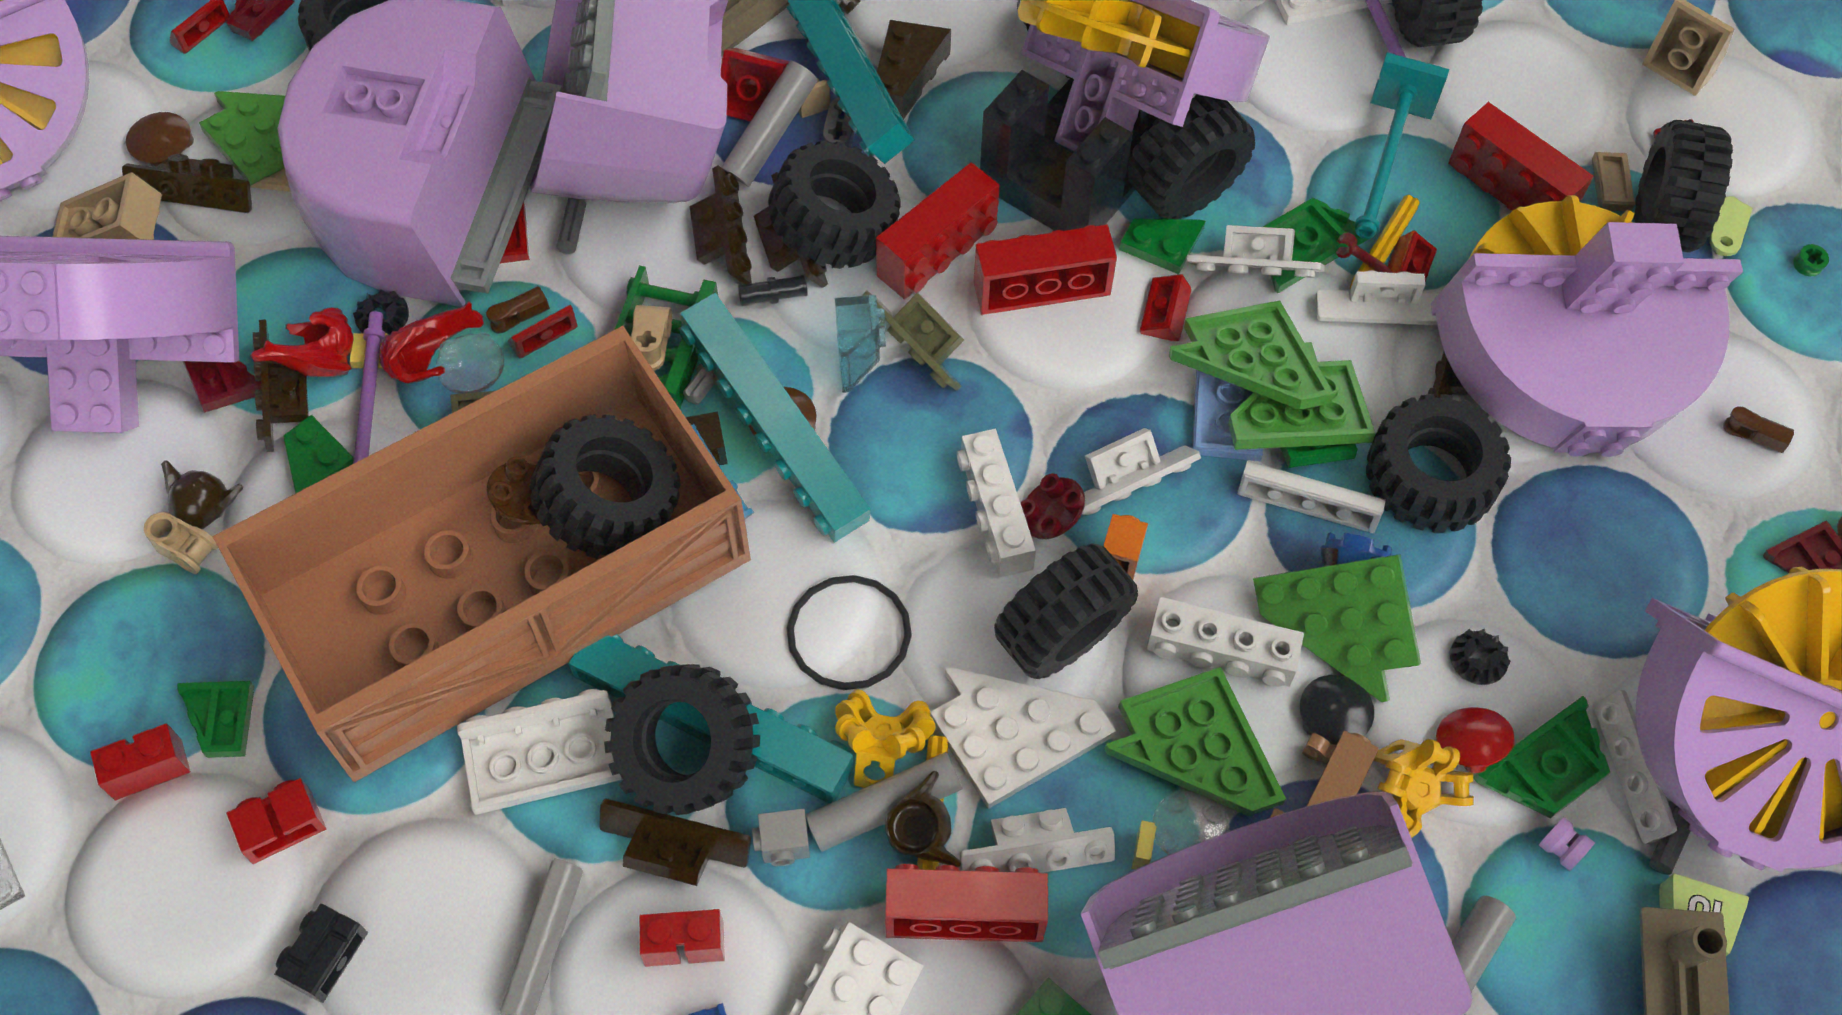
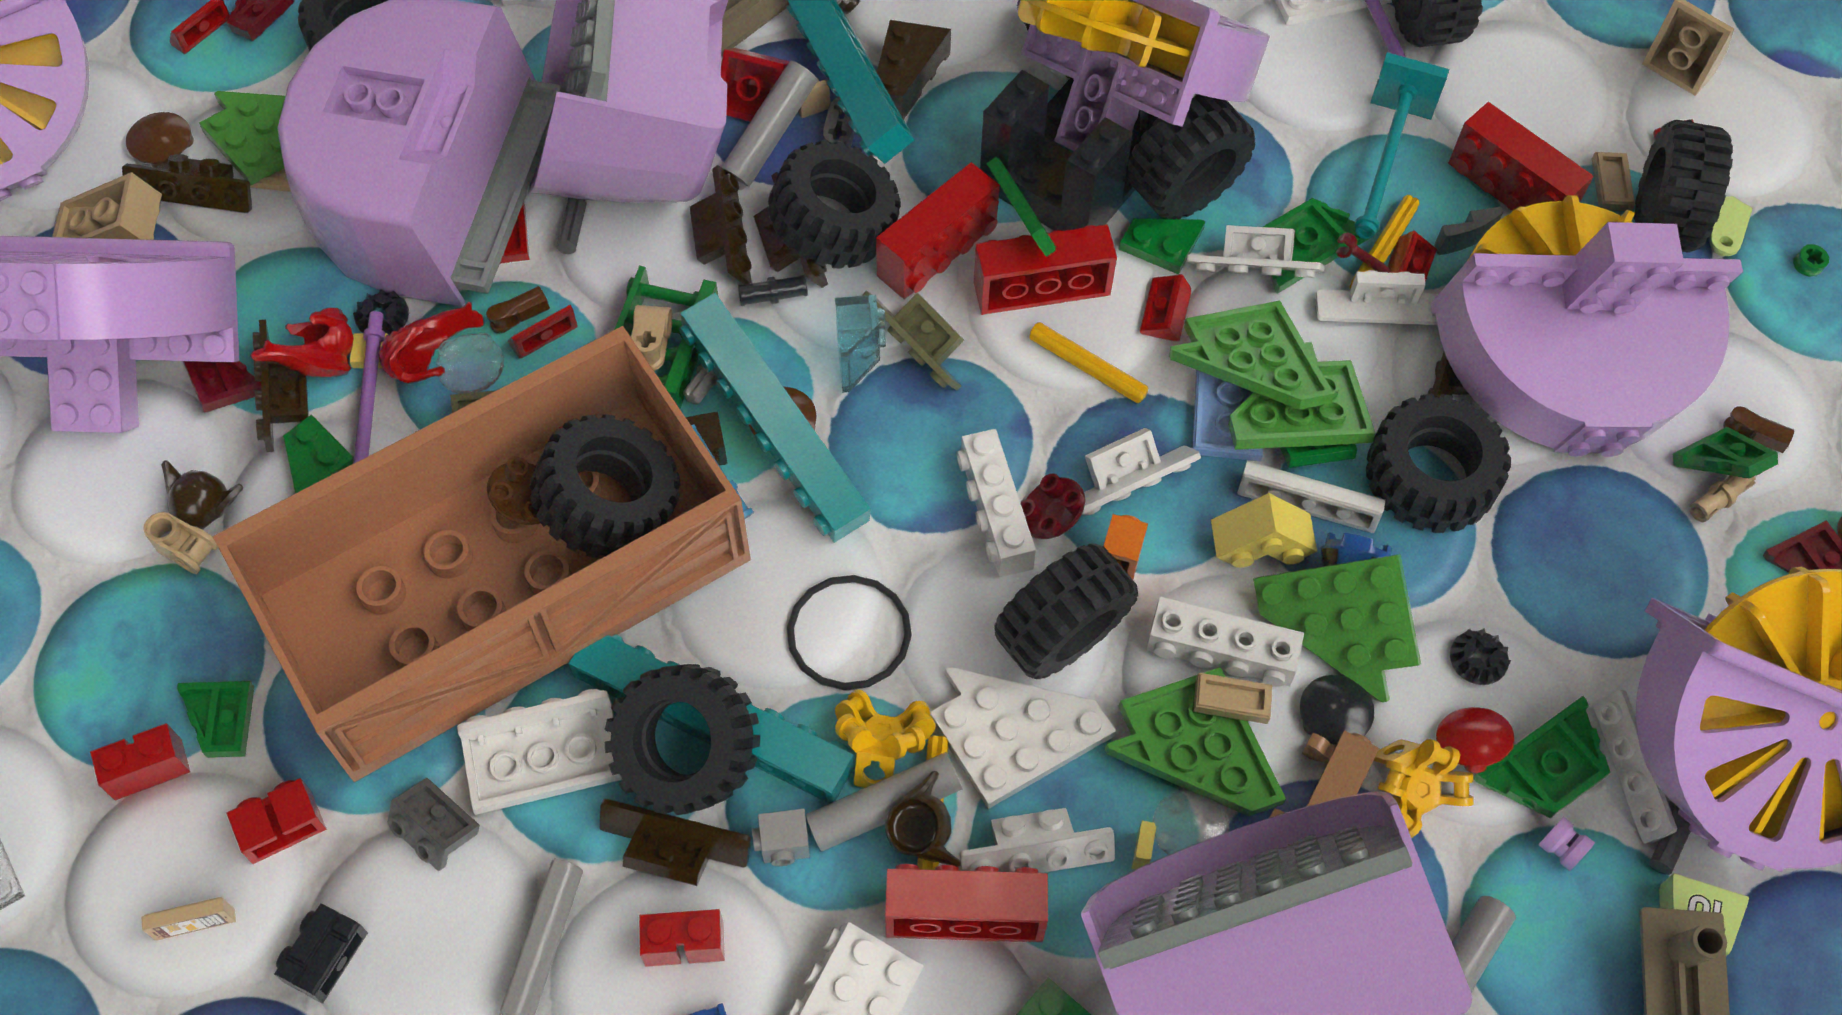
none -> tan tile [141,897,236,941]
none -> dark grey bracket [387,778,480,871]
none -> green tile [986,157,1056,257]
none -> yellow axle [1029,322,1149,403]
none -> tan tile [1193,673,1272,724]
none -> light yellow brick [1211,493,1318,568]
none -> dark grey slope [1434,207,1503,255]
none -> green wing [1673,427,1778,479]
none -> tan pin [1689,476,1756,522]

